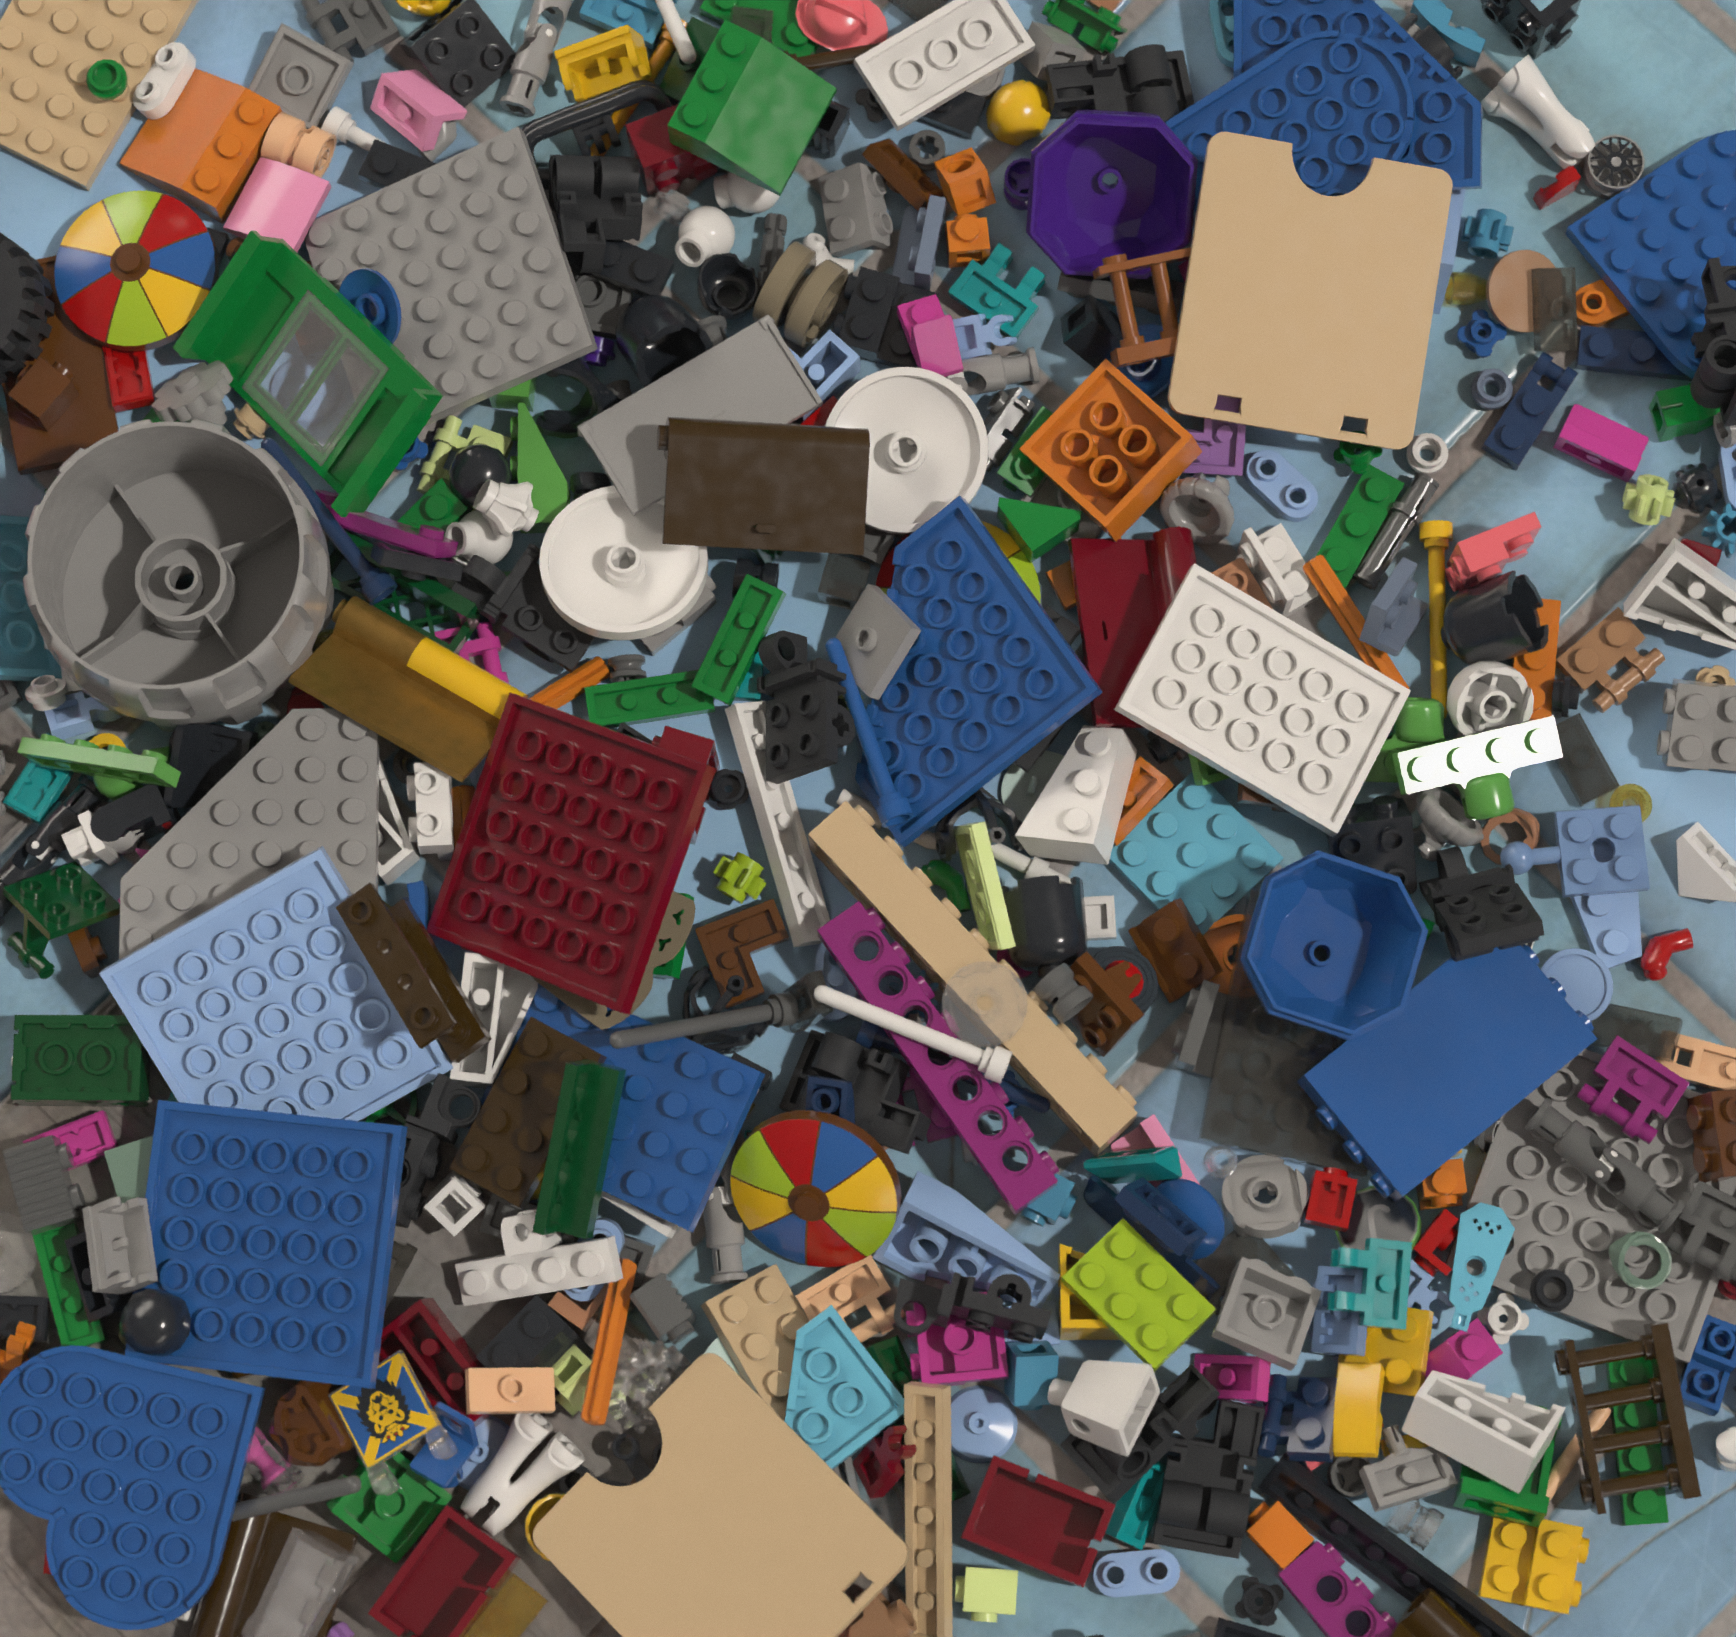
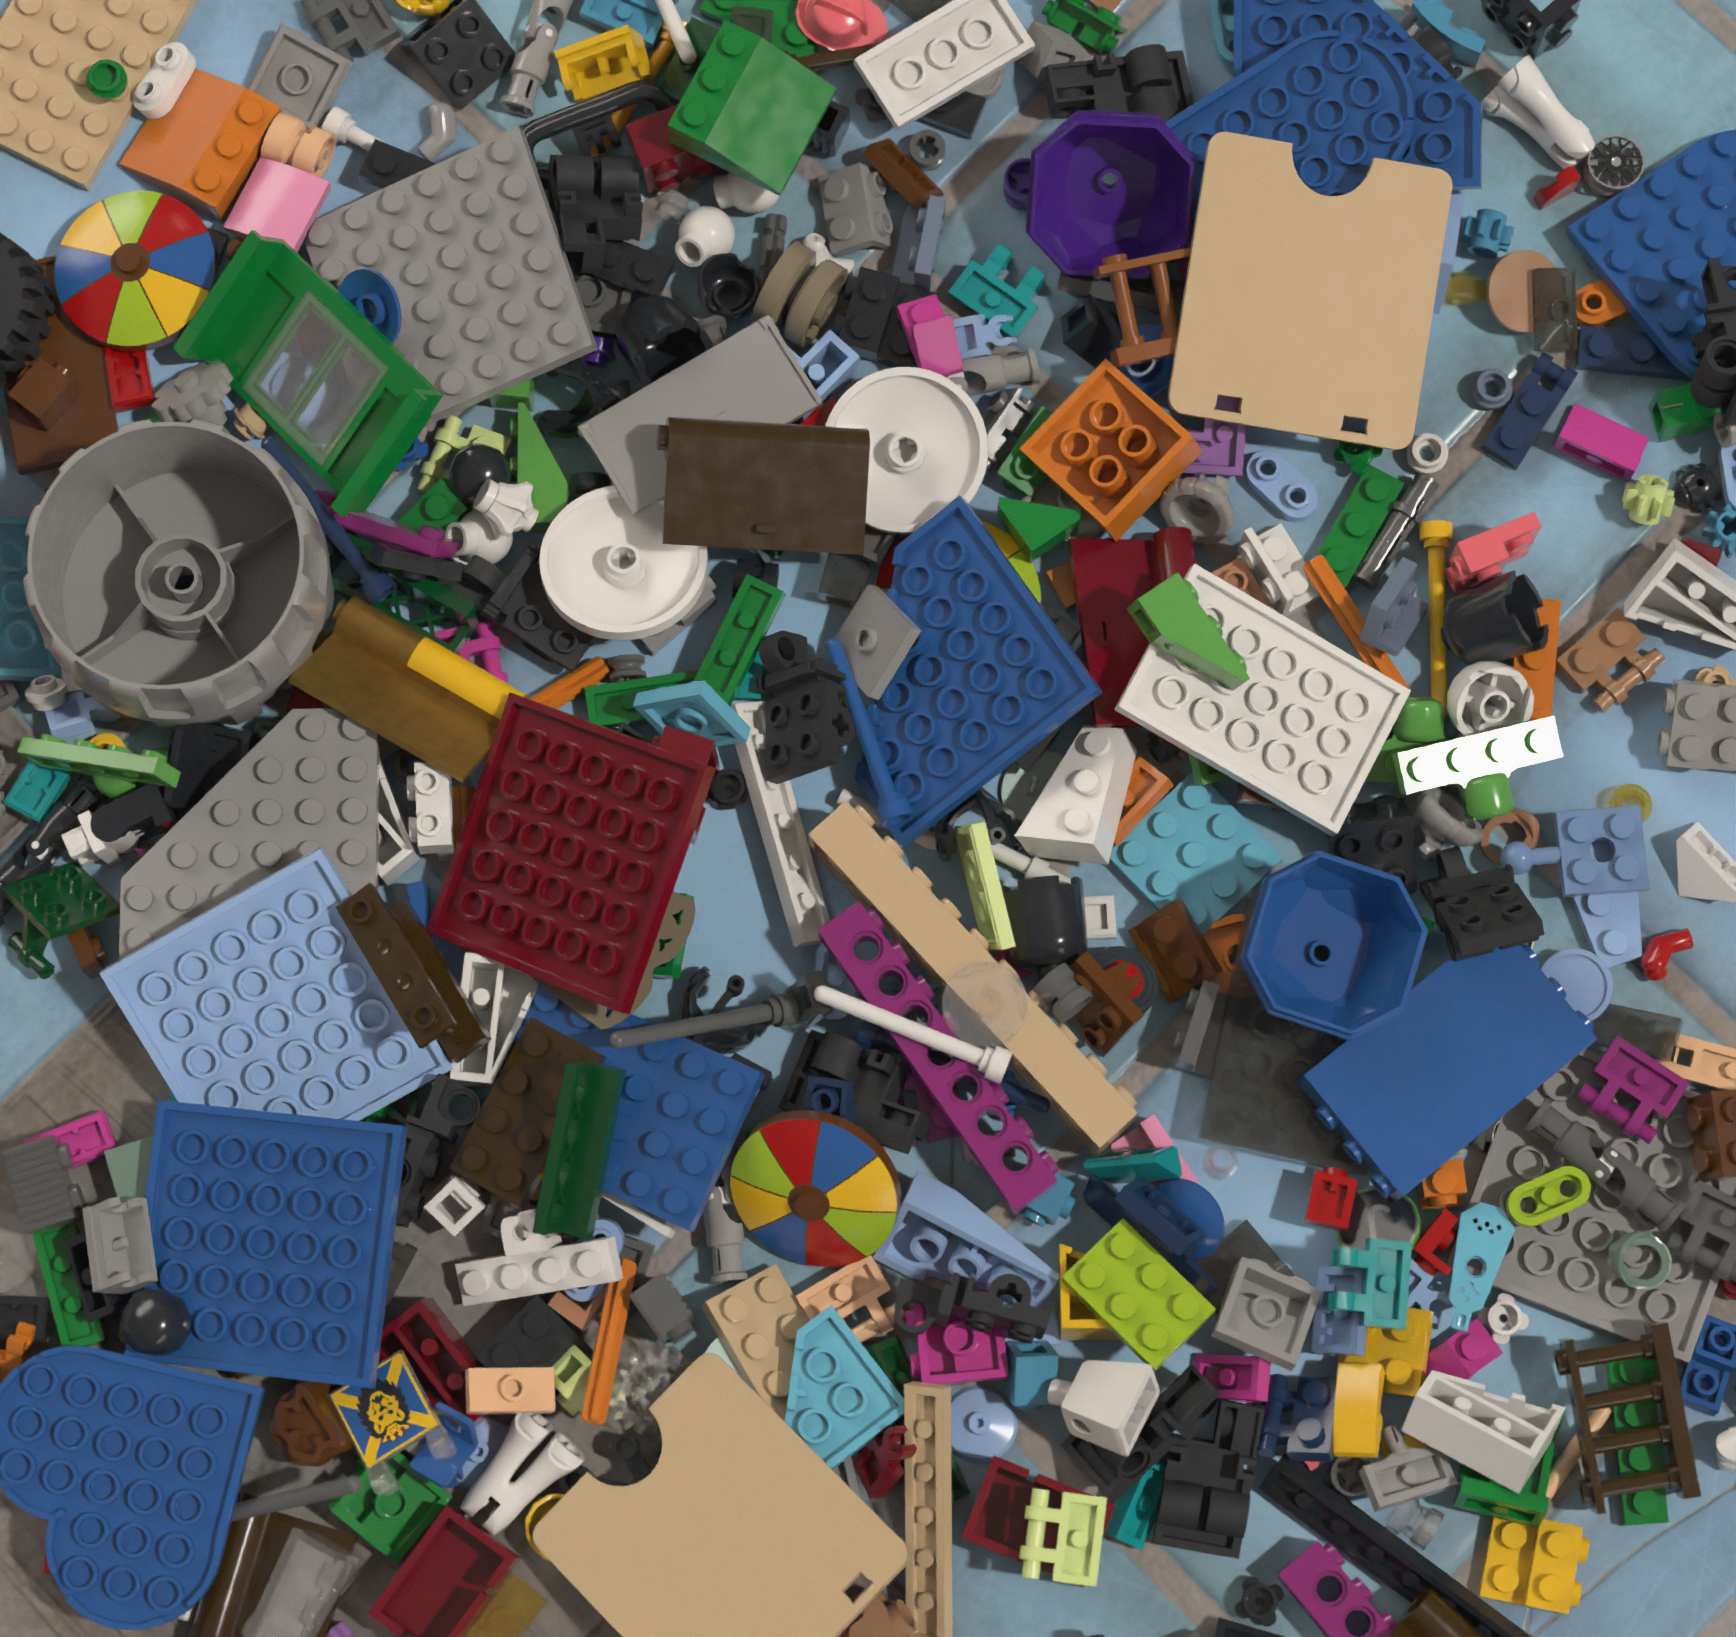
dark green piece [11,1015,150,1107] -> none
clear piece [245,1422,305,1495] -> none
bright pink panel [370,70,467,151] -> none
reddish brown plate [695,898,789,1009] -> none
lime gear [713,852,766,904] -> none
green arm [920,859,971,913] -> none
orange brick [934,147,996,216] -> none
orange brick [945,214,990,268] -> none
yellowish green brick [955,1567,1018,1623] -> none
yellow hair [985,80,1051,146] -> none
light blue plate [1093,1549,1180,1597] -> none
light grey plate [1221,1155,1308,1239] -> none
orange brick [1245,1501,1314,1570] -> none
blue plate [1457,309,1507,358] -> none
black plate [1530,1269,1574,1313] -> none
black plate [1551,675,1579,718] -> none
clear smoke plate [1554,713,1620,807] -> none
none -> medium azure plate [633,680,751,747]
none -> yellowish green plate [1019,1488,1107,1587]
none -> bright green slope [1126,573,1250,691]
none -> lime plate [1506,1166,1591,1227]

